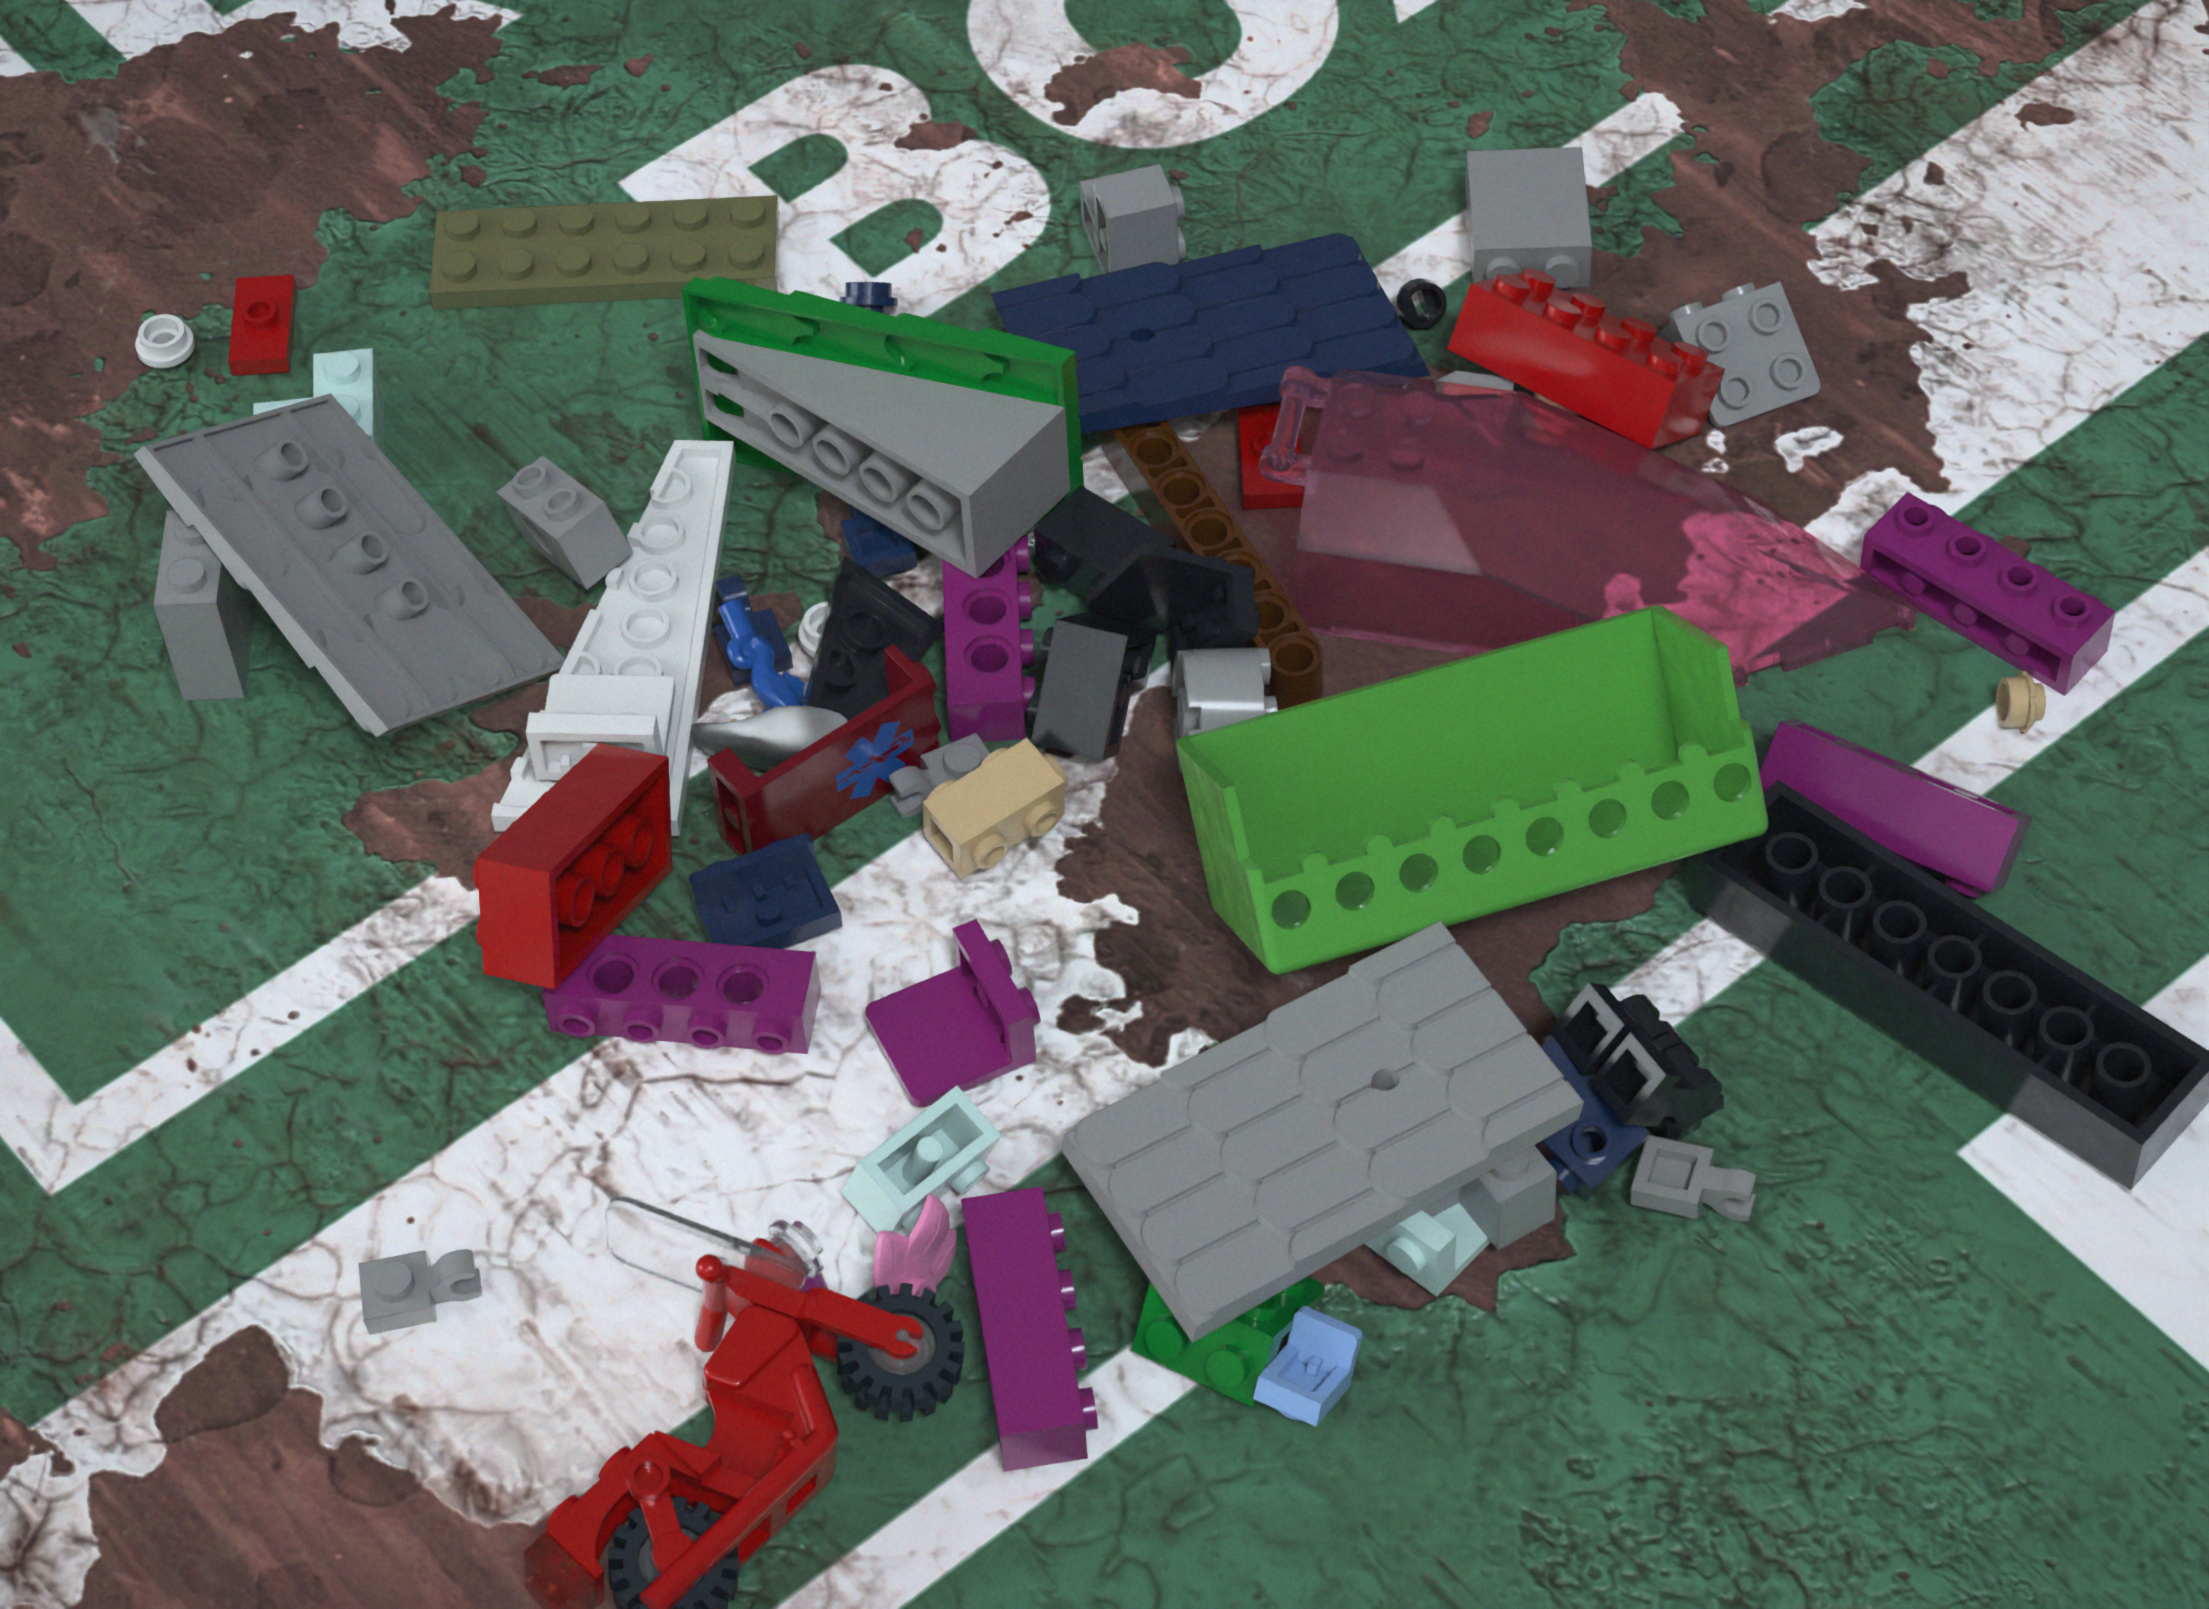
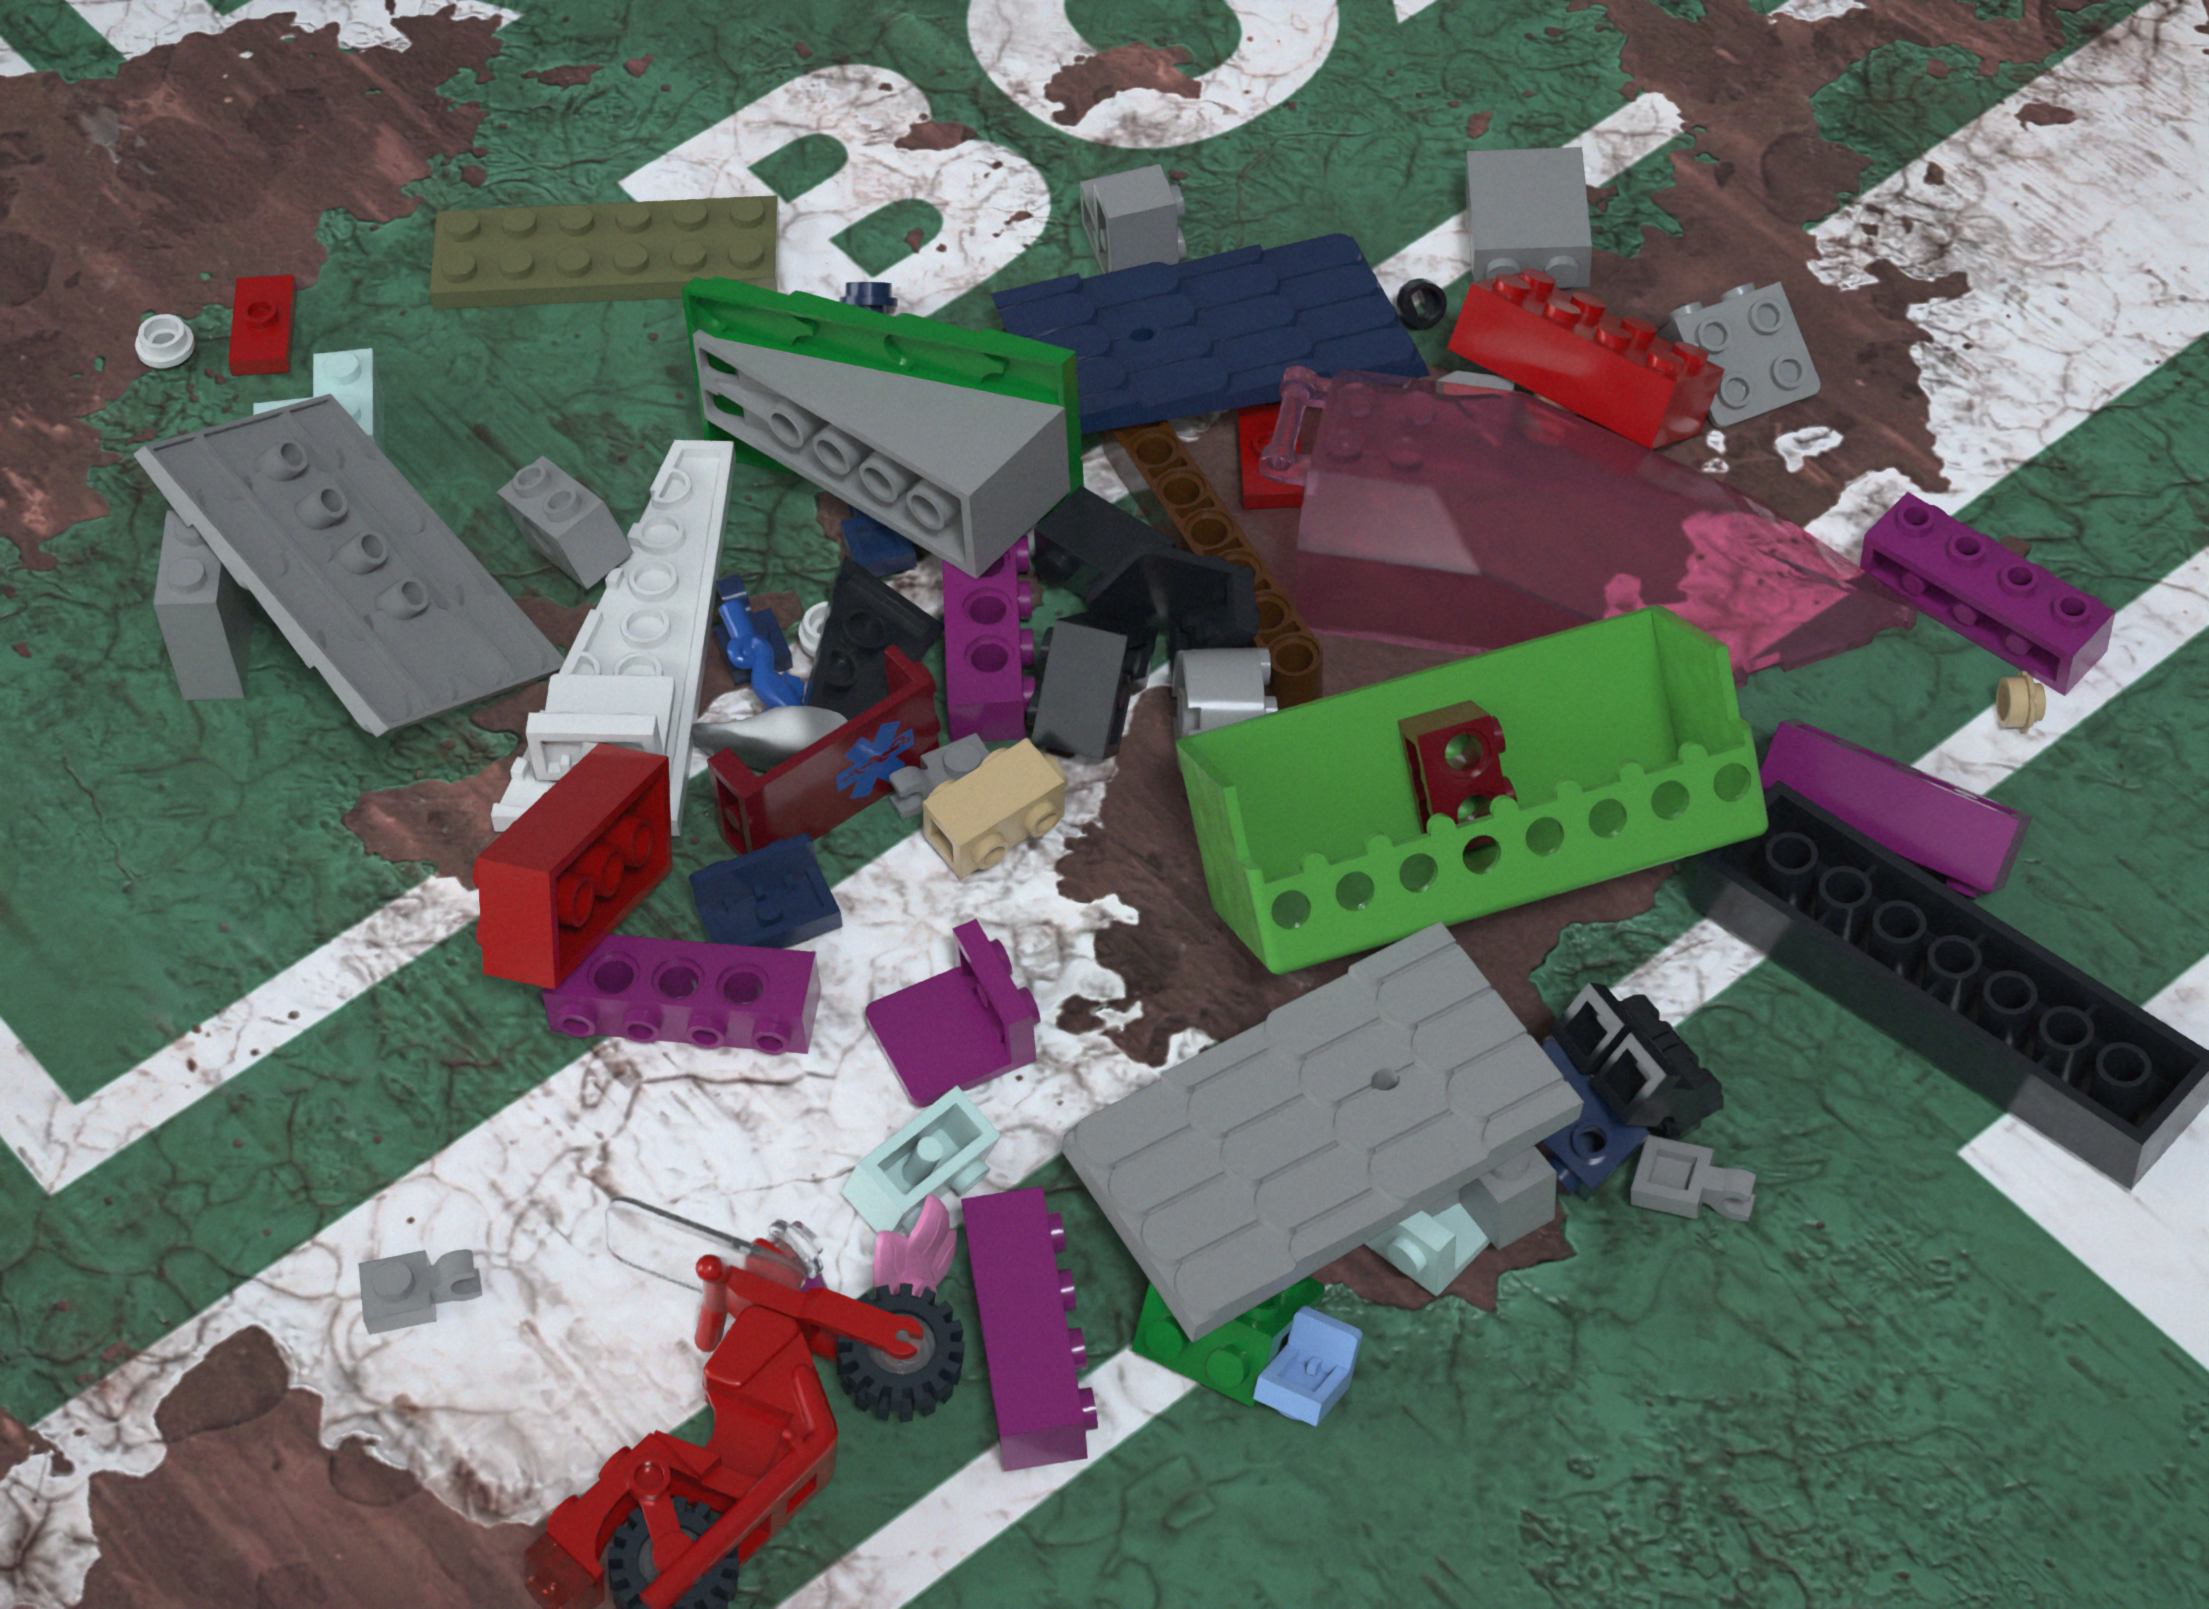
none -> dark red brick [1398,700,1517,851]

